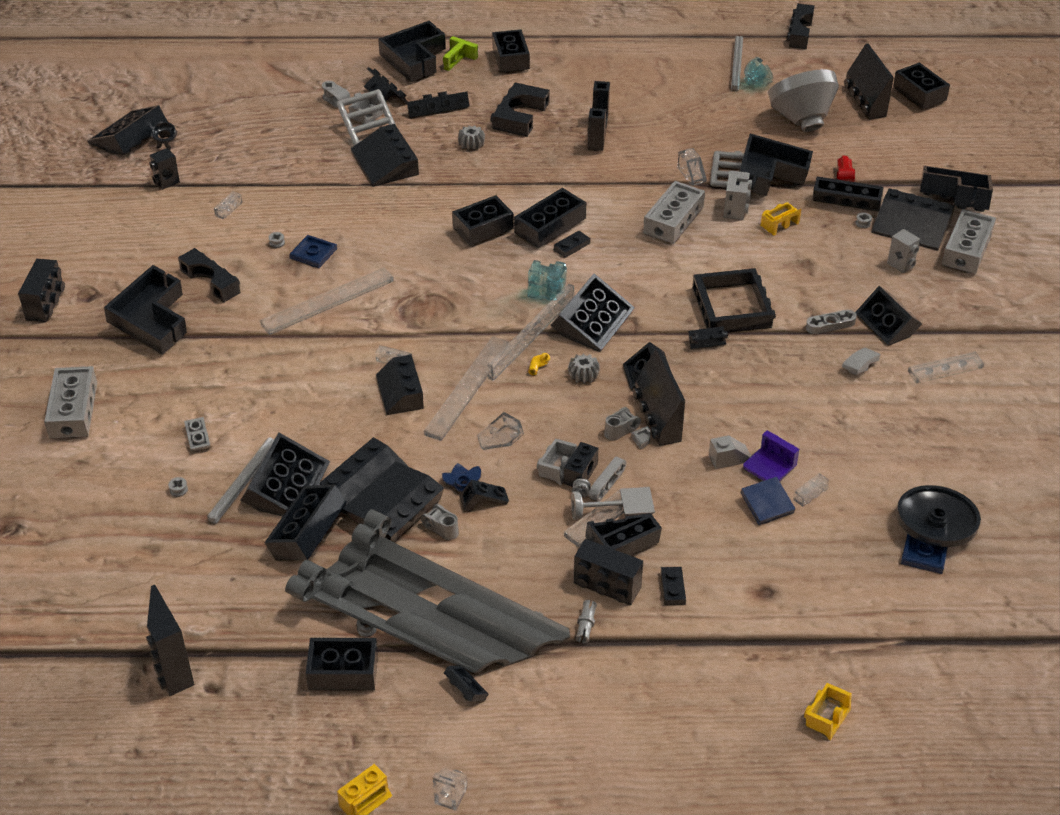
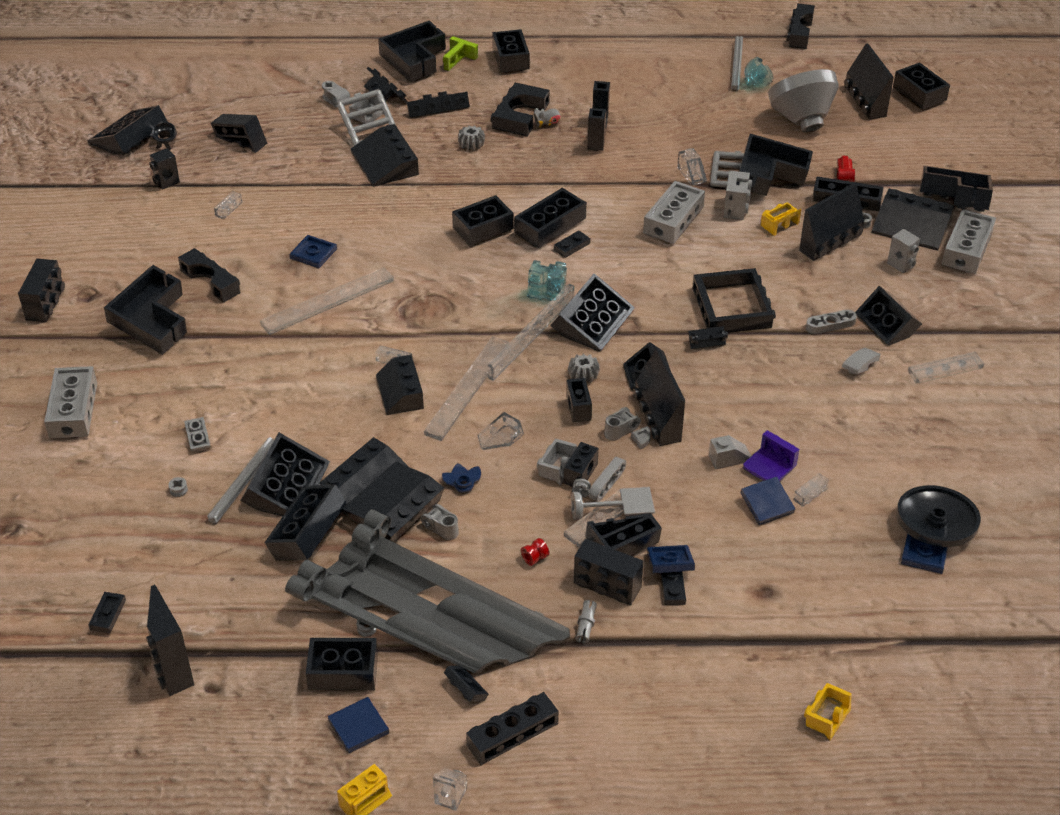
light grey bush [269,232,285,248] -> none
black bracket [459,479,509,512] -> none
yellow arm [528,353,550,376] -> none
none -> black plate [88,592,126,634]
none -> black wedge [211,114,268,153]
none -> dark blue tile [328,697,389,753]
none -> black brick [466,692,559,765]
none -> red wheel [521,538,550,566]
none -> light grey animal [533,108,560,128]
none -> black brick [566,378,592,423]
none -> dark blue tile [647,545,695,573]
none -> black slope [799,184,864,261]

